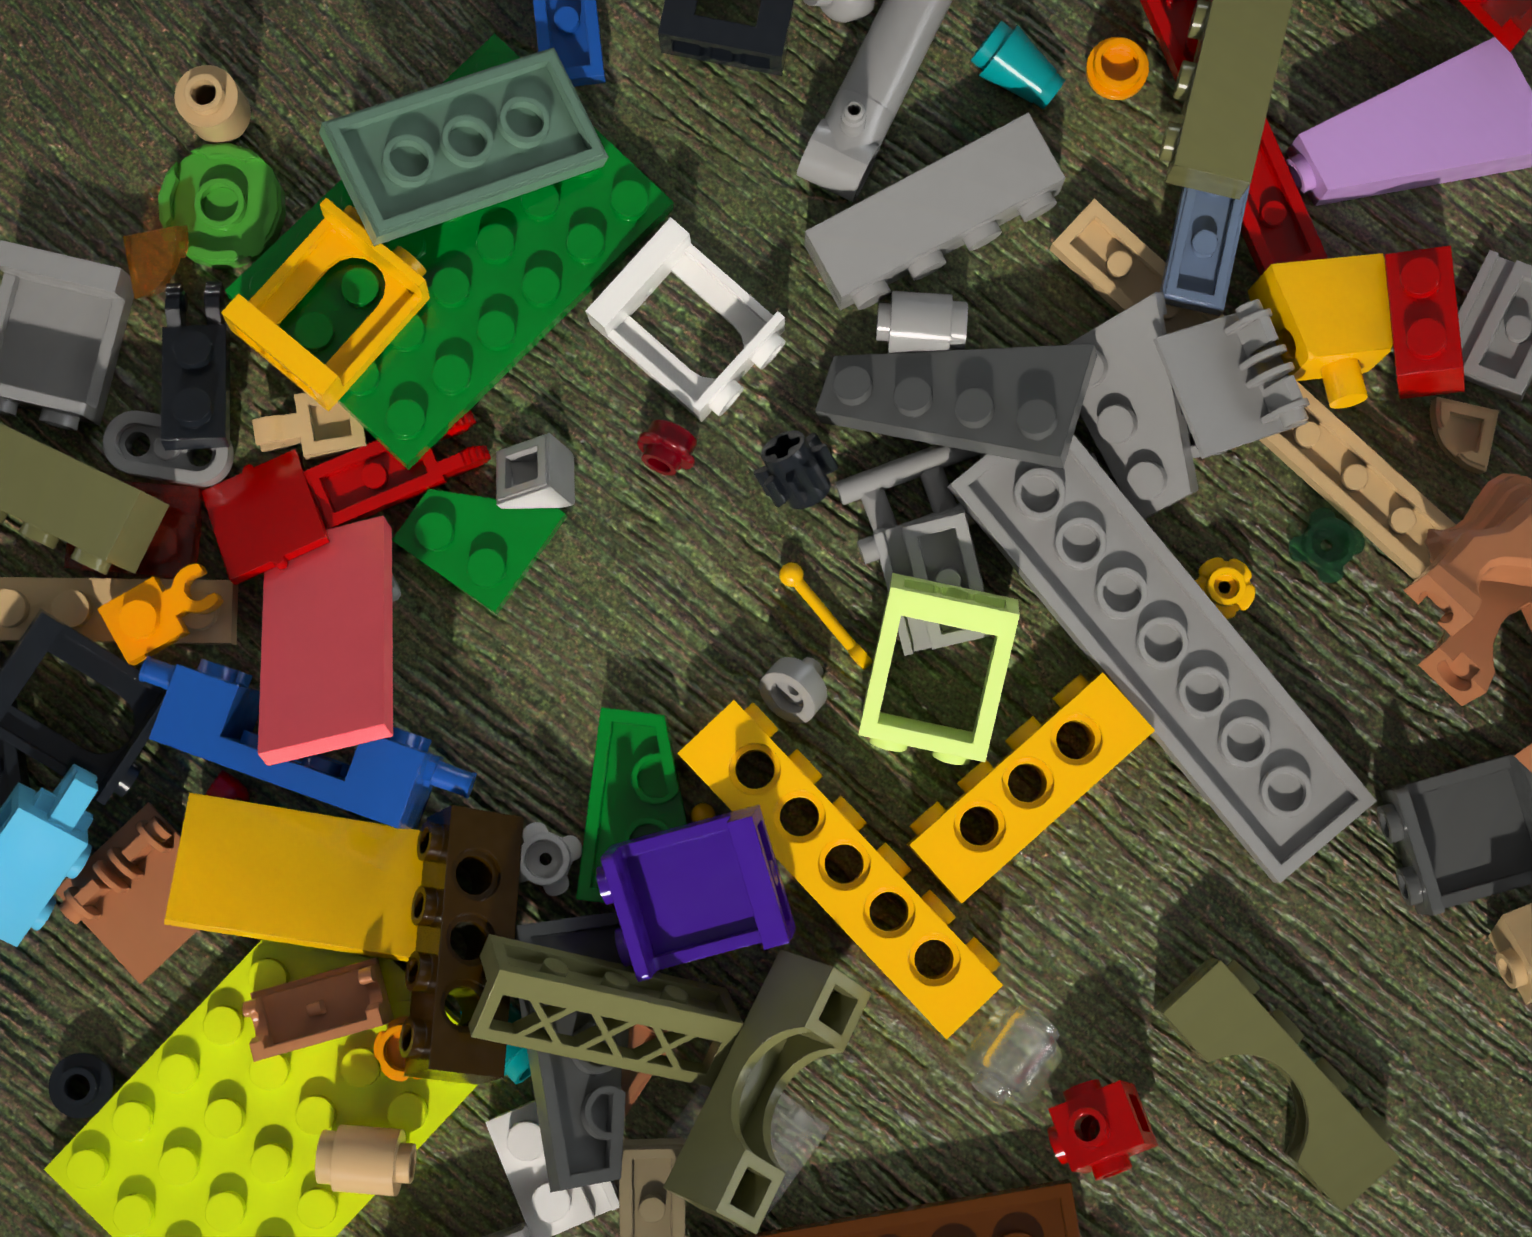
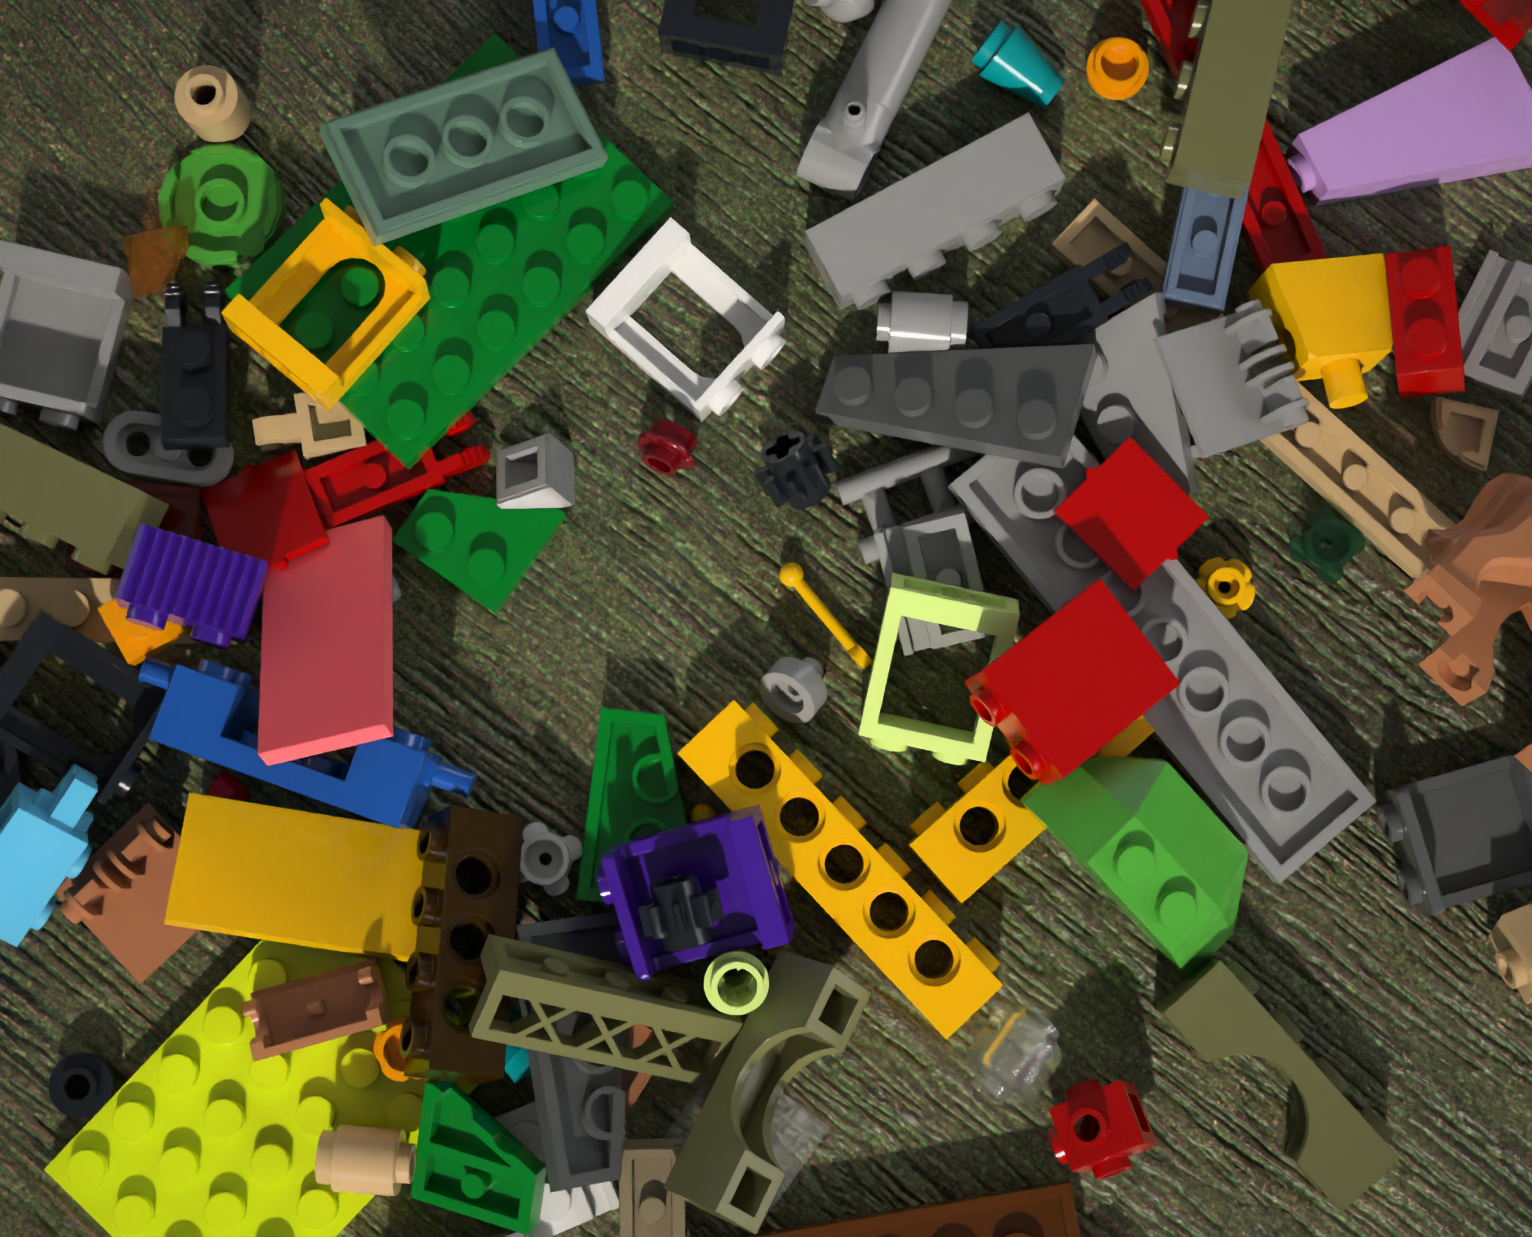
none -> dark purple brick [115,523,269,650]
none -> green wing [410,1079,547,1235]
none -> black gear [637,873,725,952]
none -> yellowish green cone [704,948,769,1015]
none -> red panel [965,578,1181,785]
none -> black hinge [969,242,1154,349]
none -> bright green wedge [1020,757,1249,979]
none -> red piece [1053,437,1209,592]

